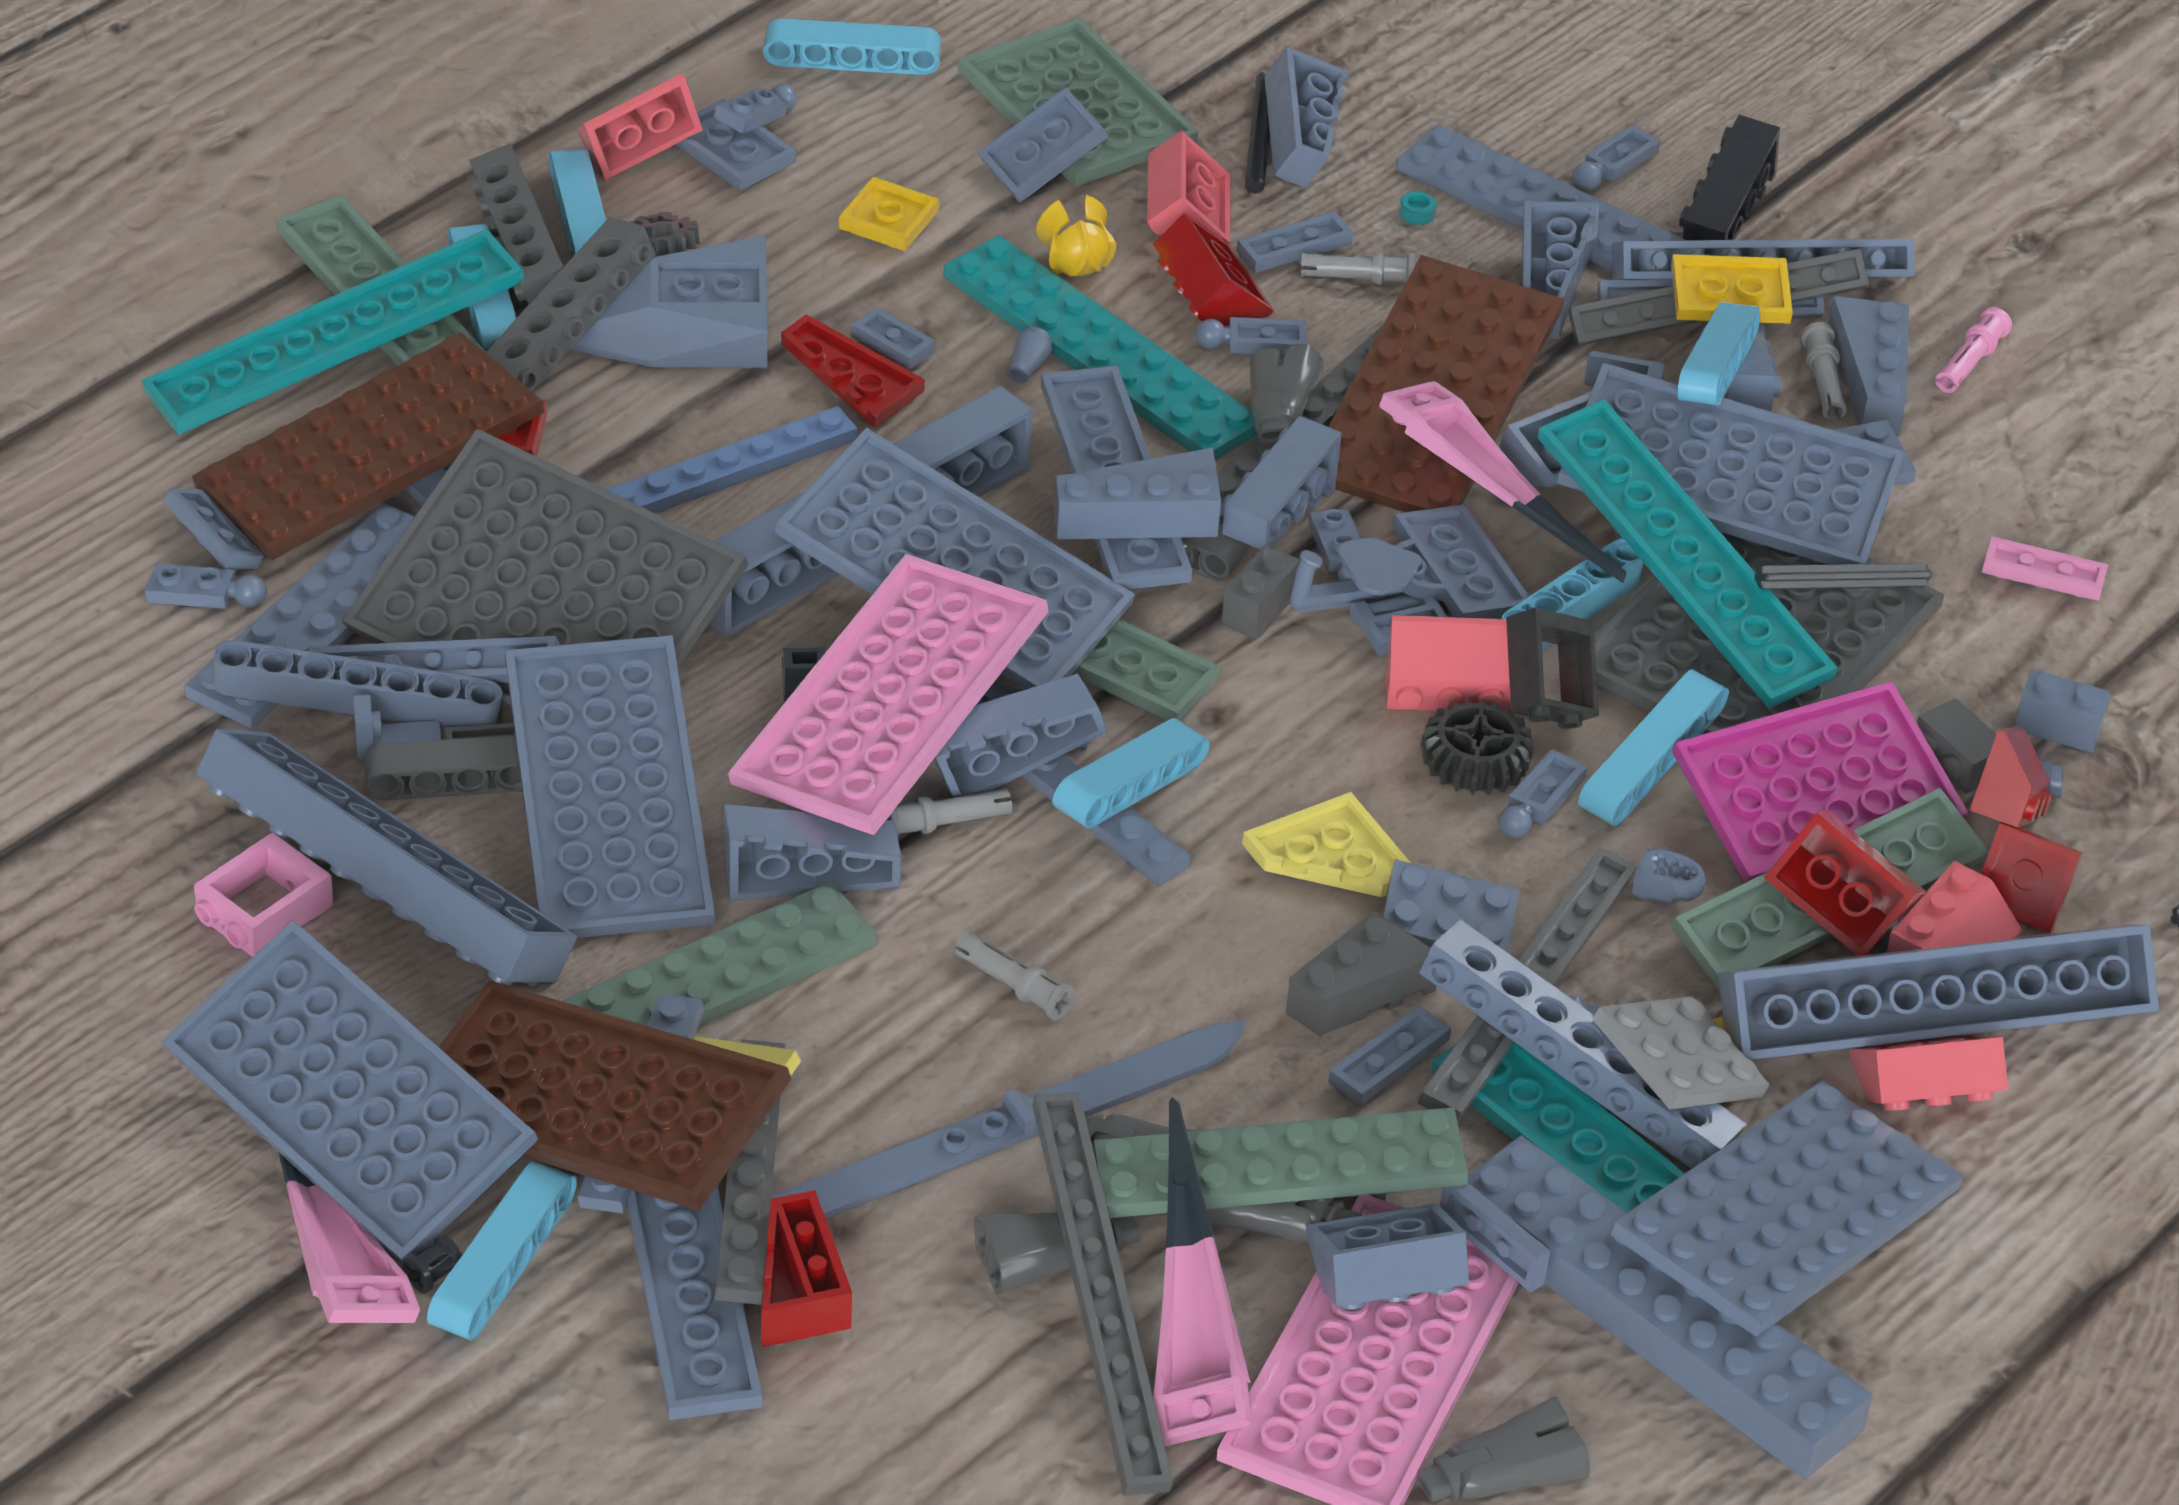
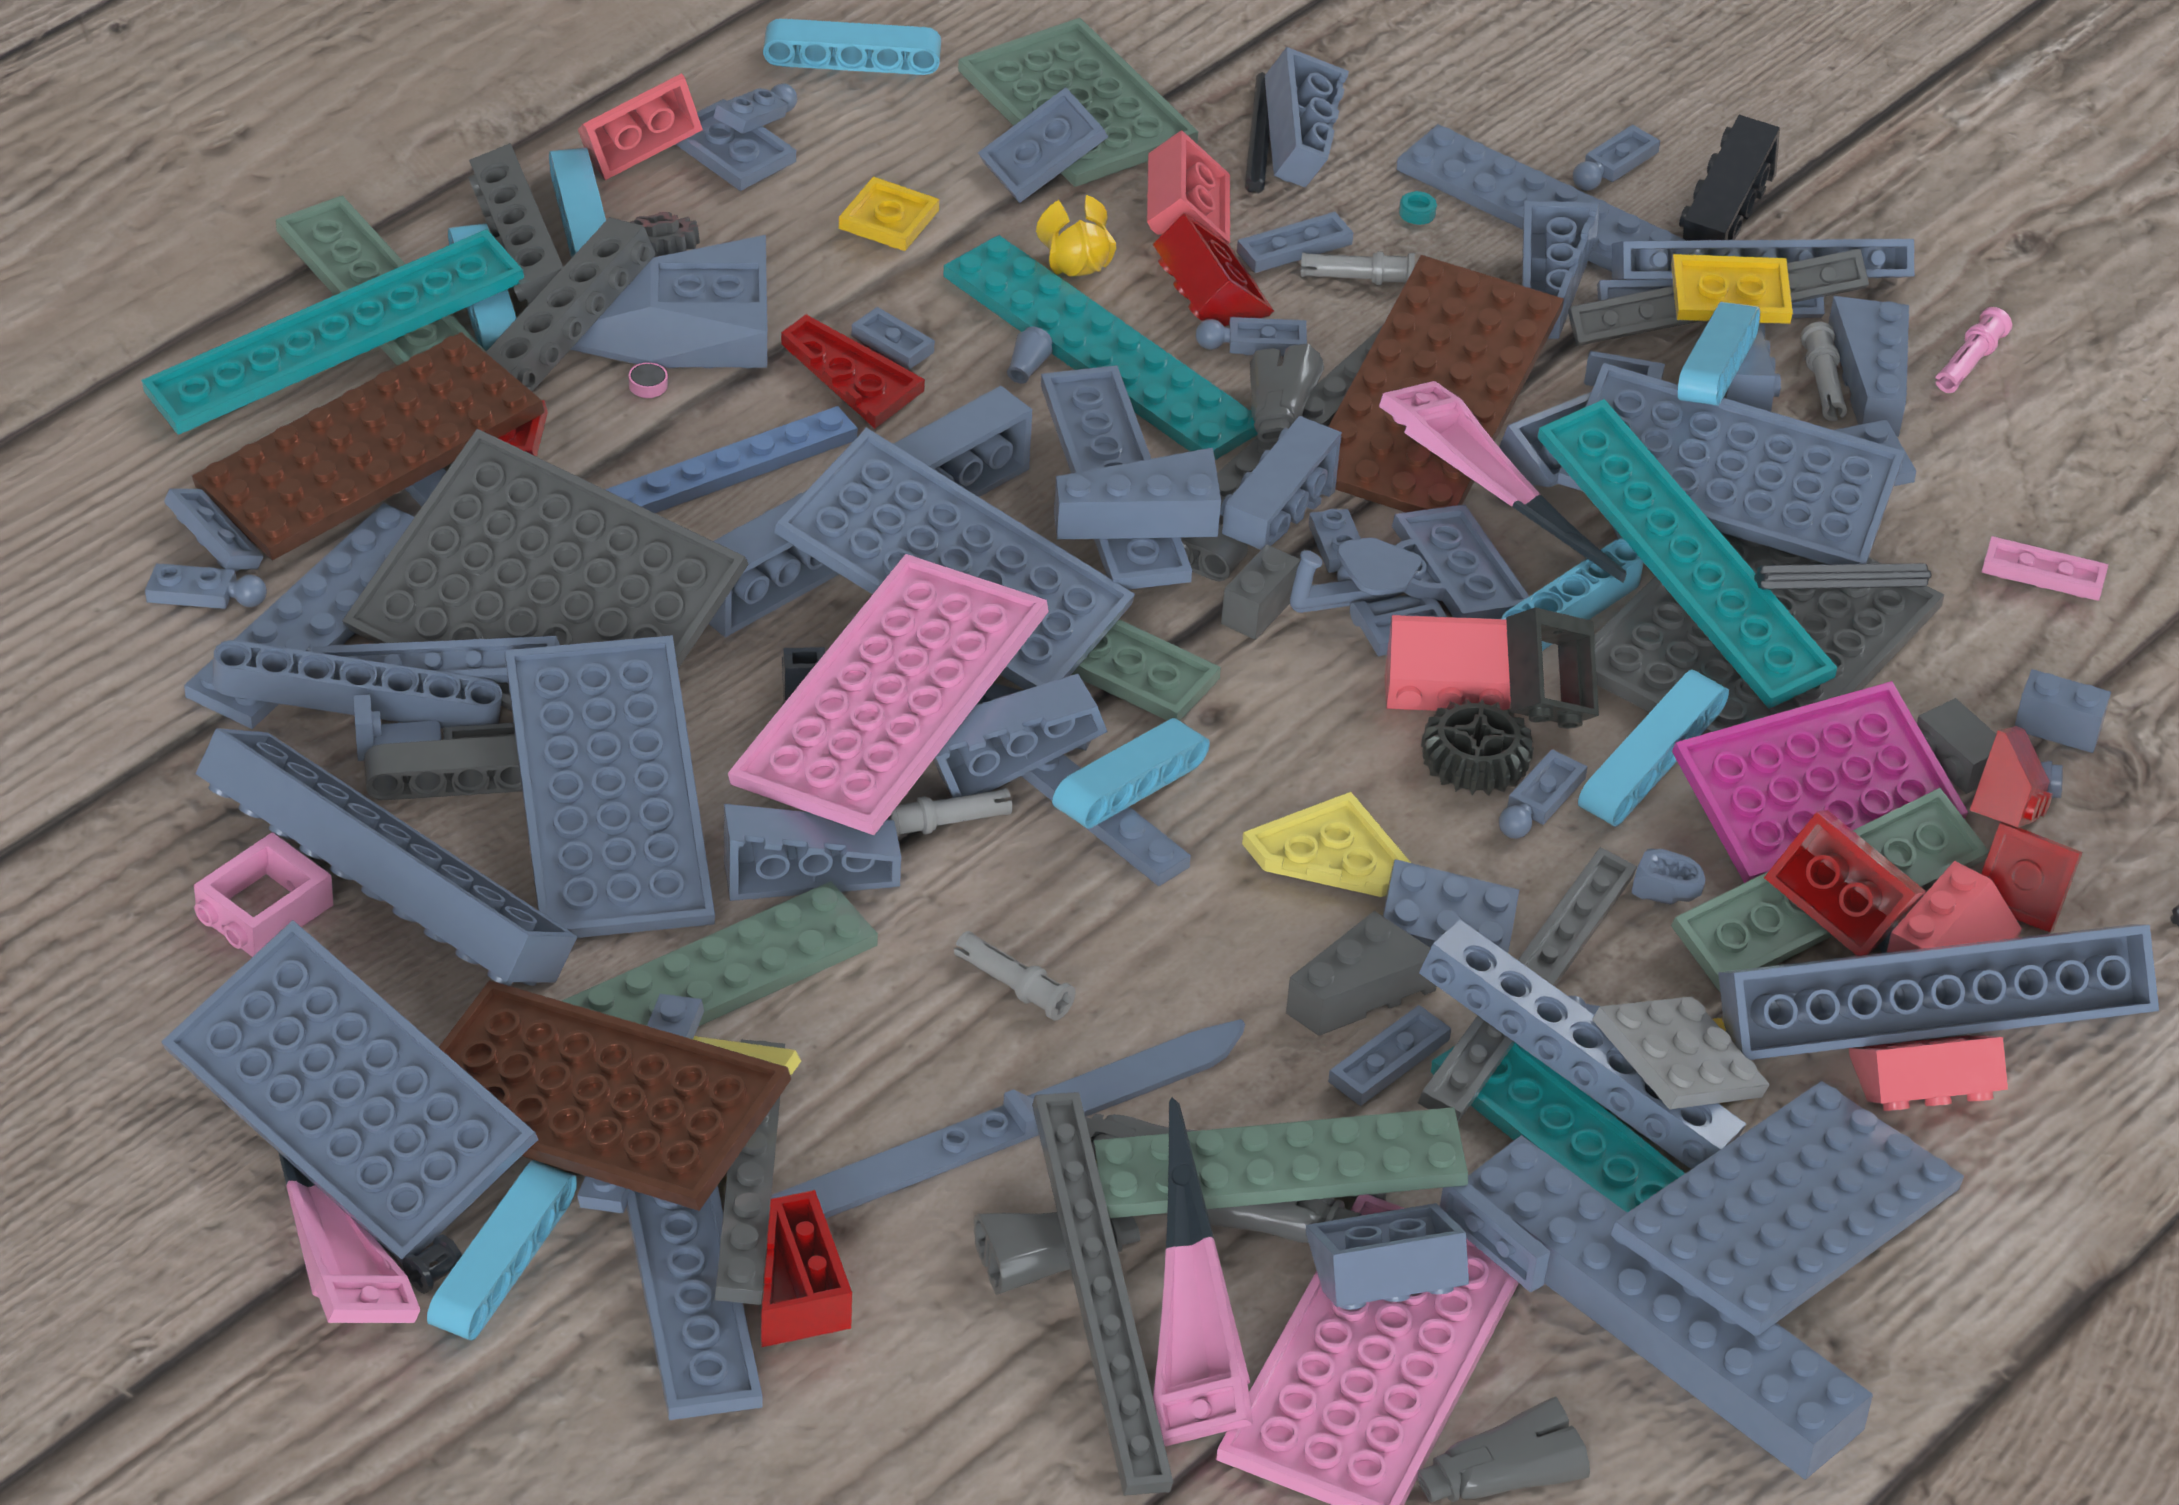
none -> tile [629,363,668,398]

